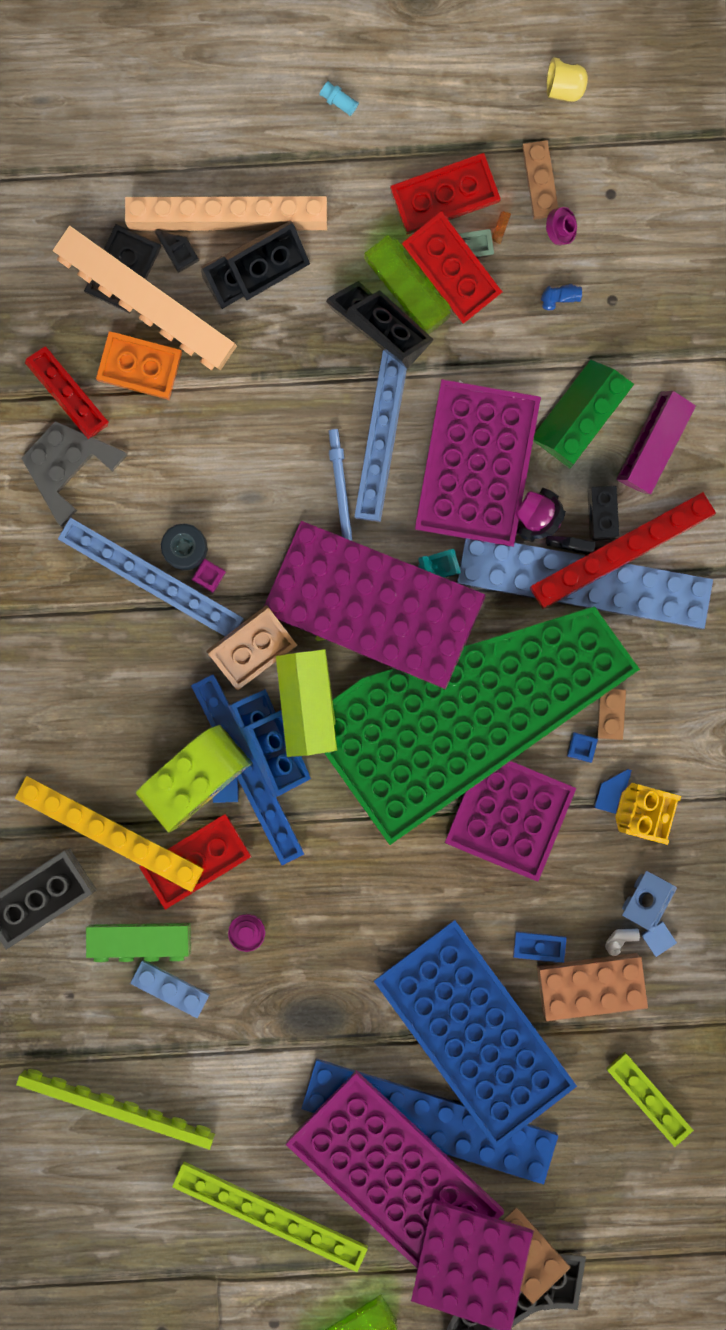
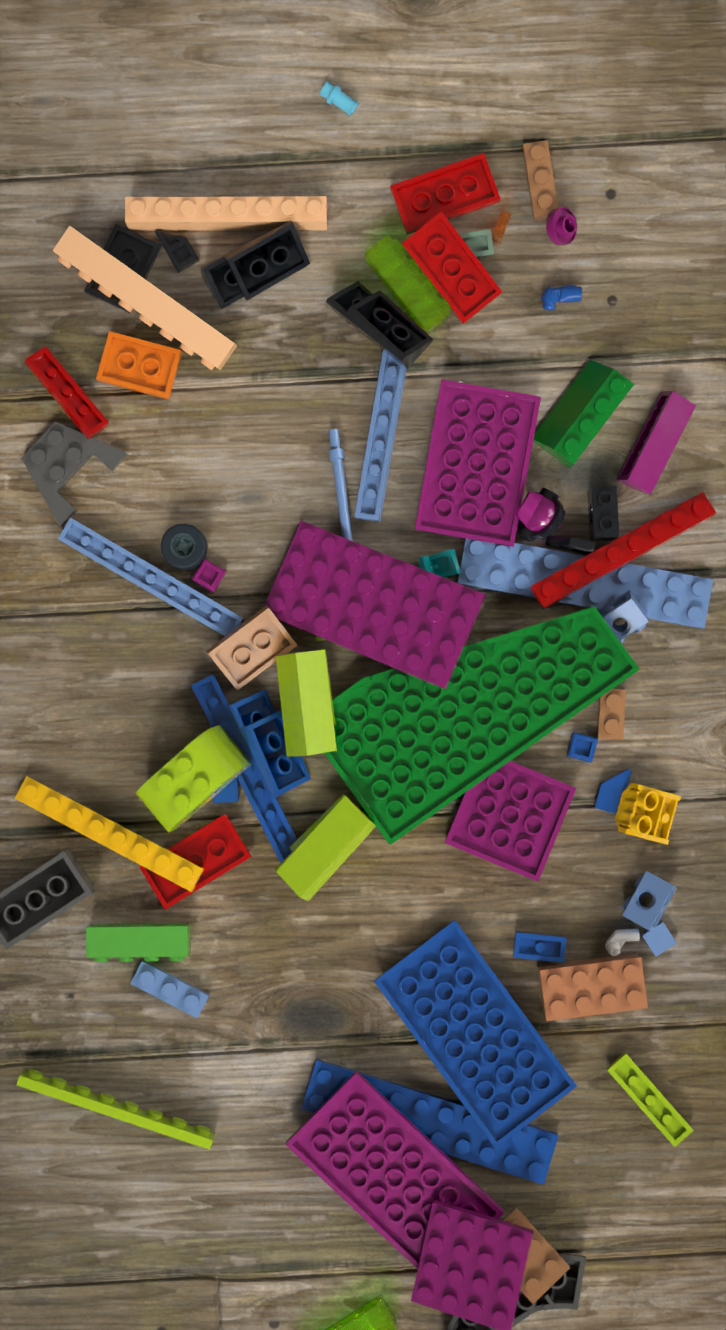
lime plate [172,1161,368,1272] -> none
magenta plate [228,914,266,952] -> none
light yellow helmet [547,57,588,102] -> none
none -> lime slope [275,794,376,901]
none -> medium blue brick [598,590,649,643]

